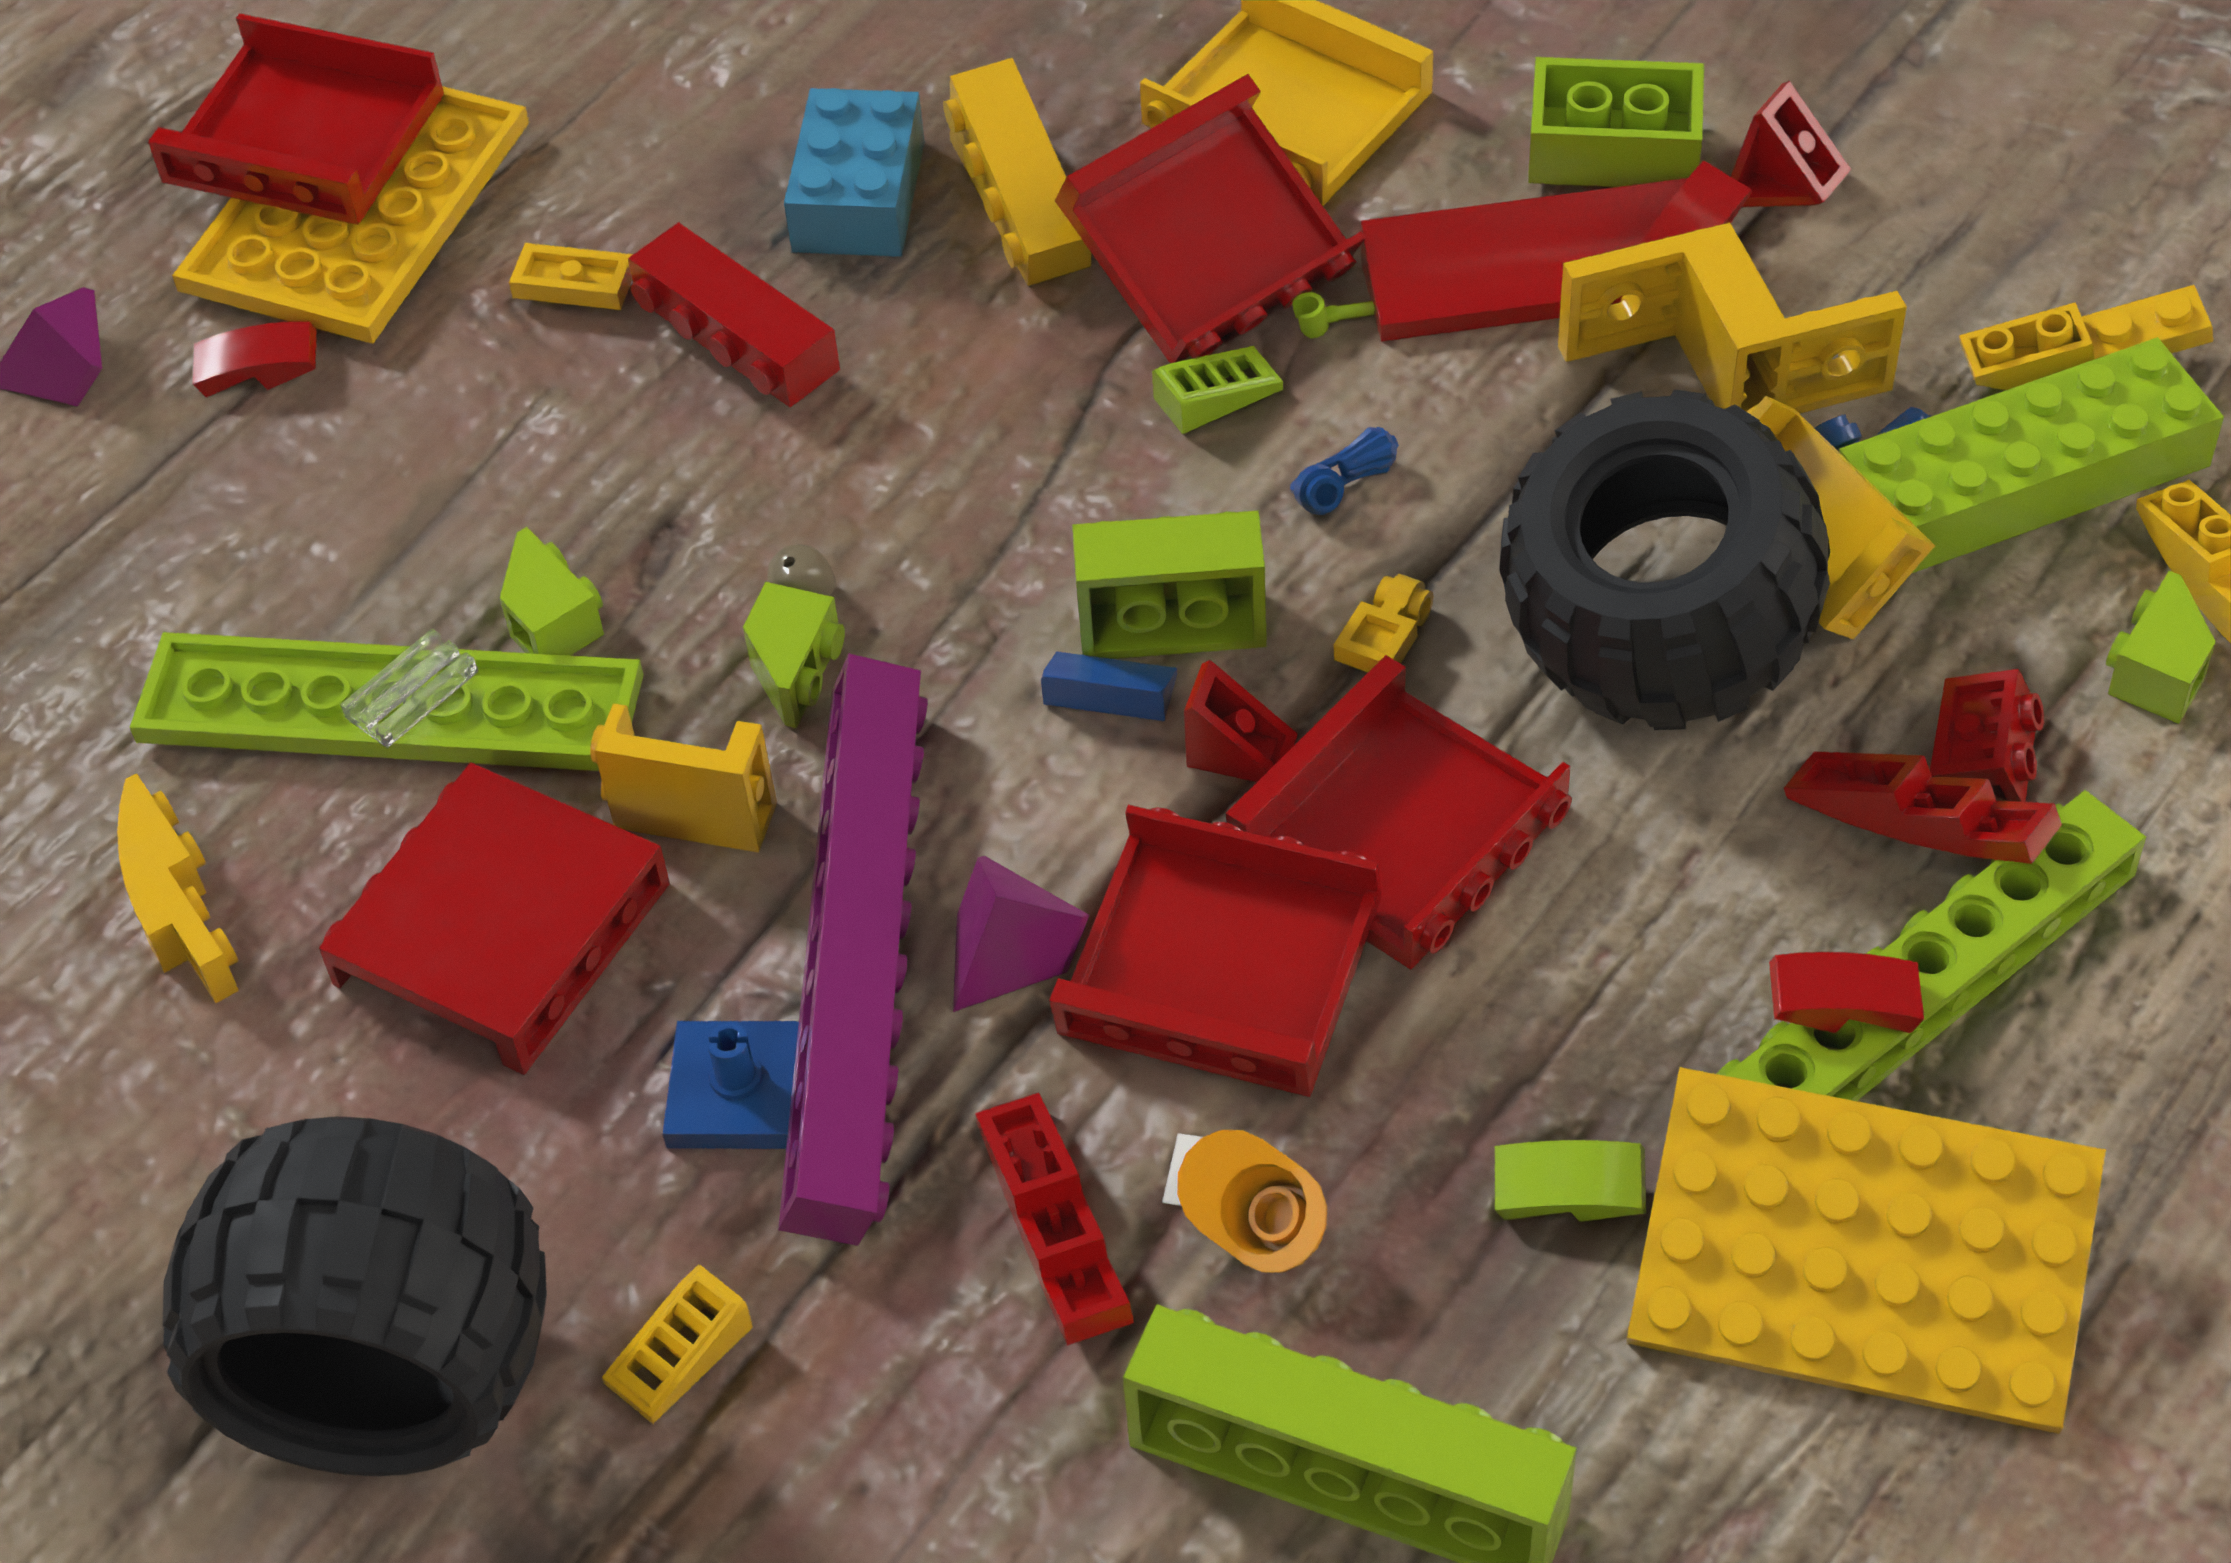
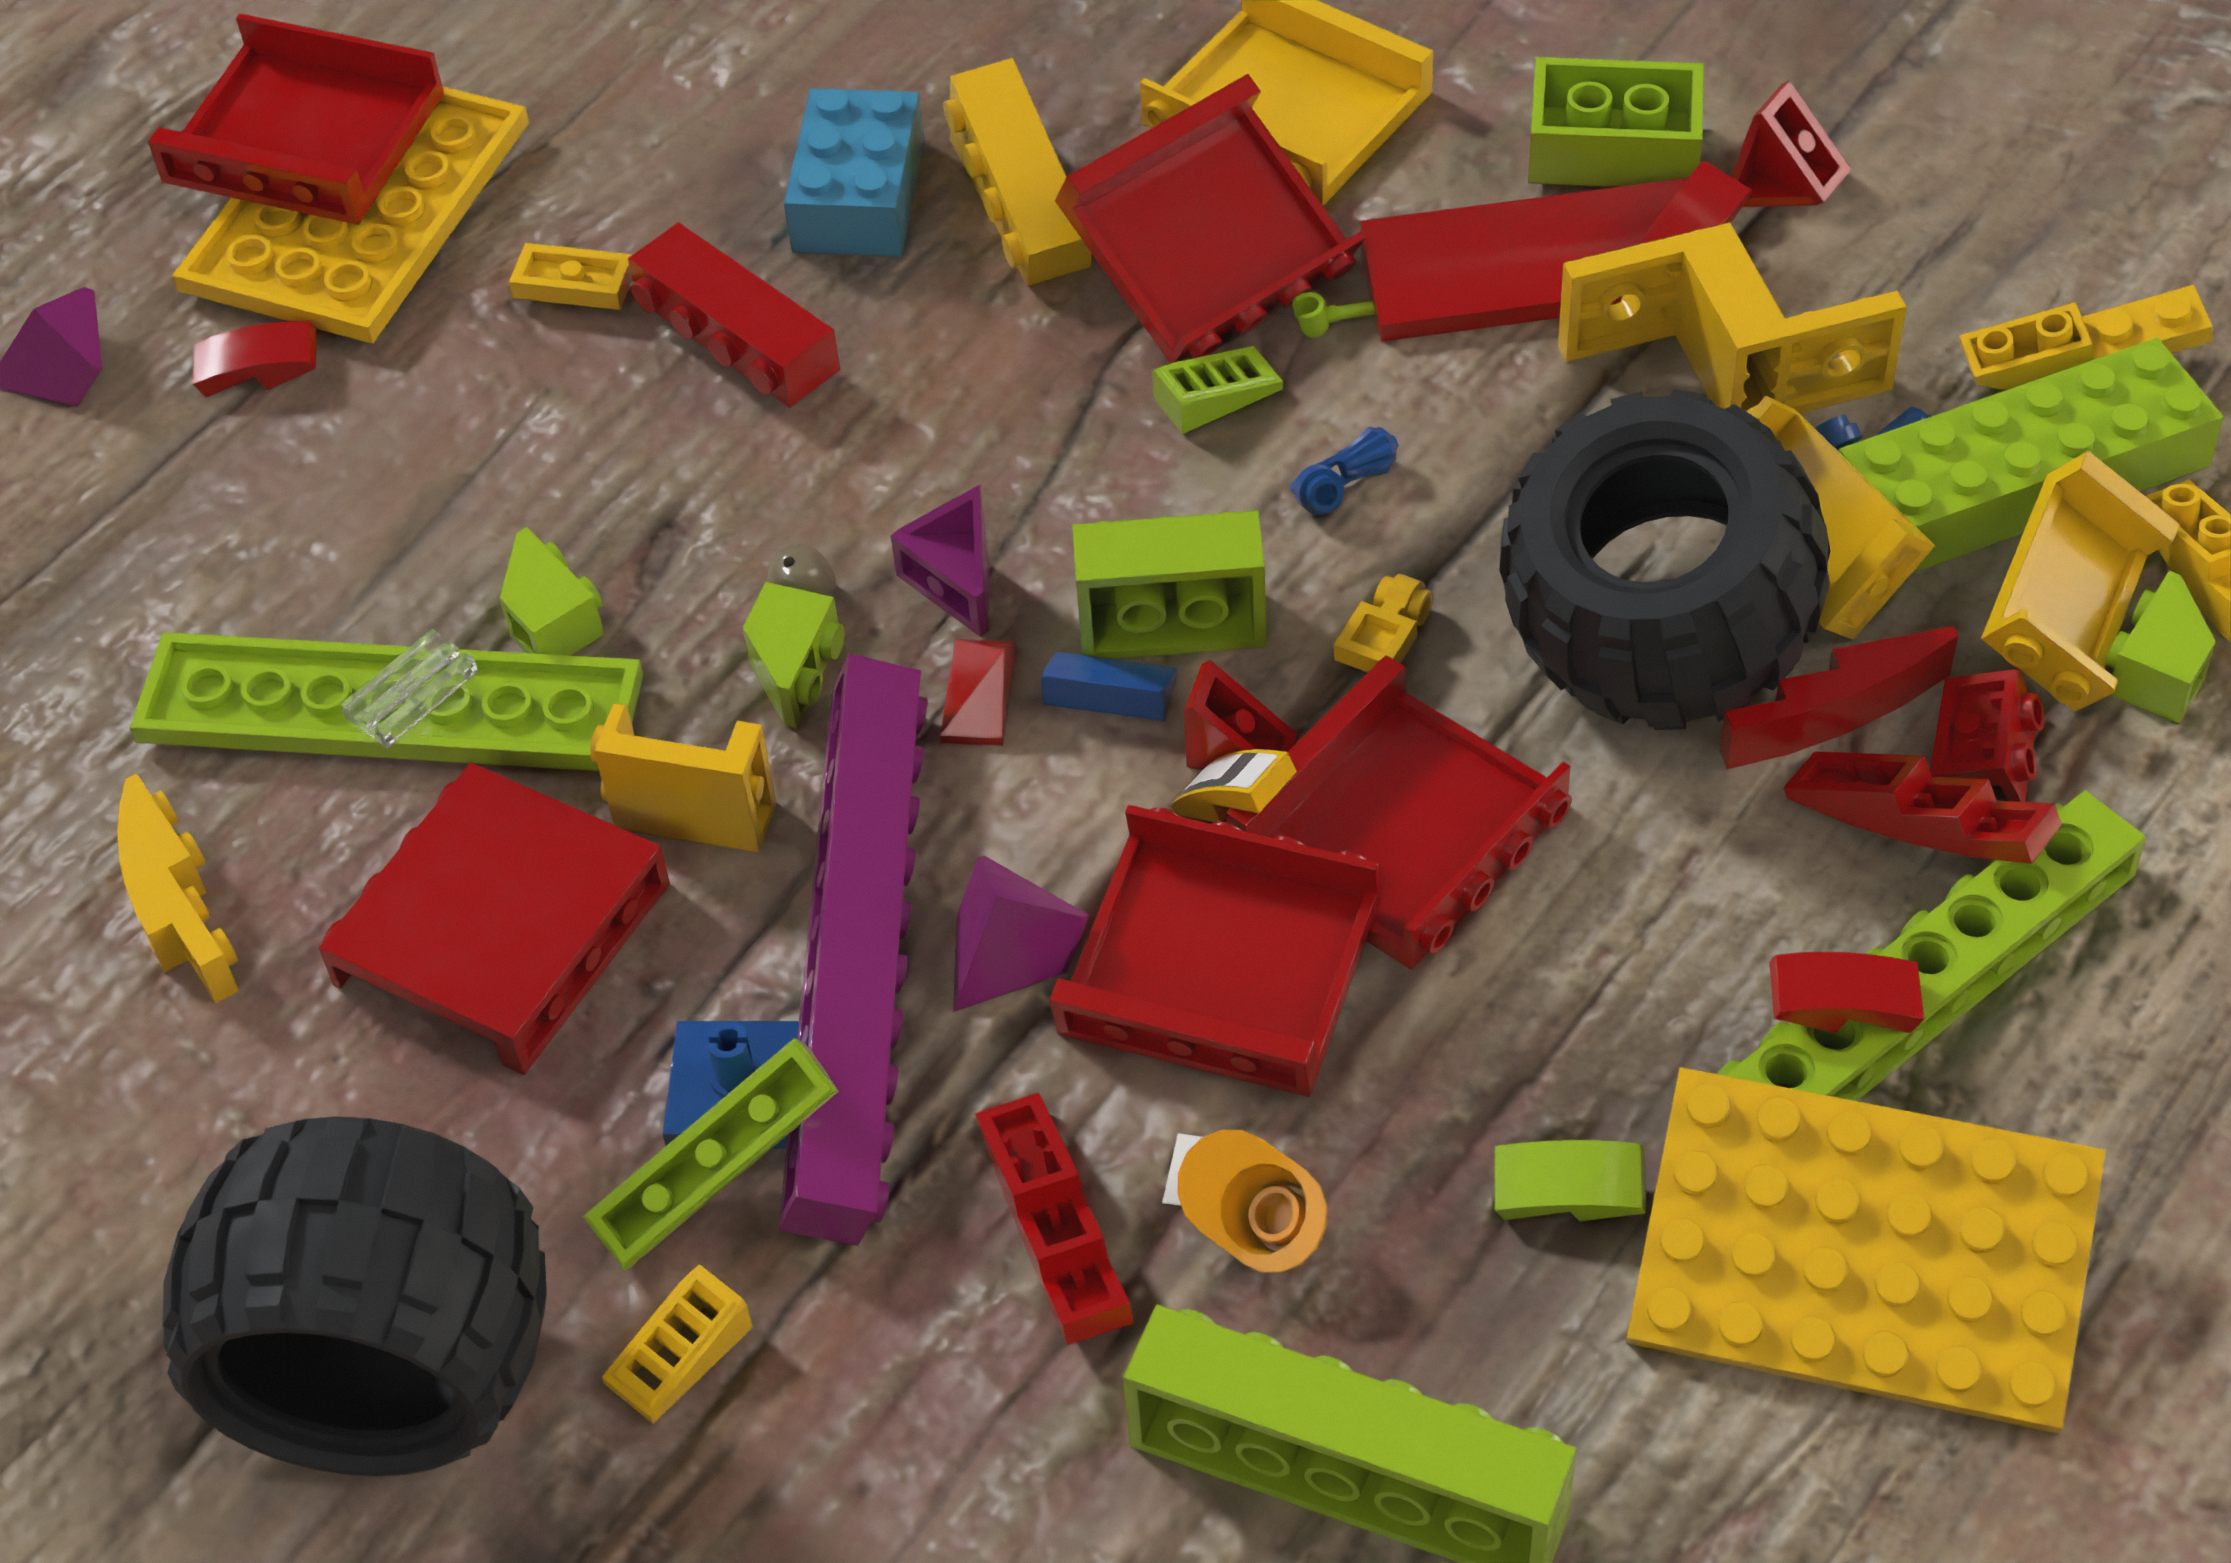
none -> lime slope [583,1038,839,1271]
none -> magenta slope [890,484,990,637]
none -> red slope [940,639,1017,746]
none -> yellow slope [1171,749,1297,822]
none -> red slope [1719,626,1958,770]
none -> yellow panel [1981,451,2180,712]

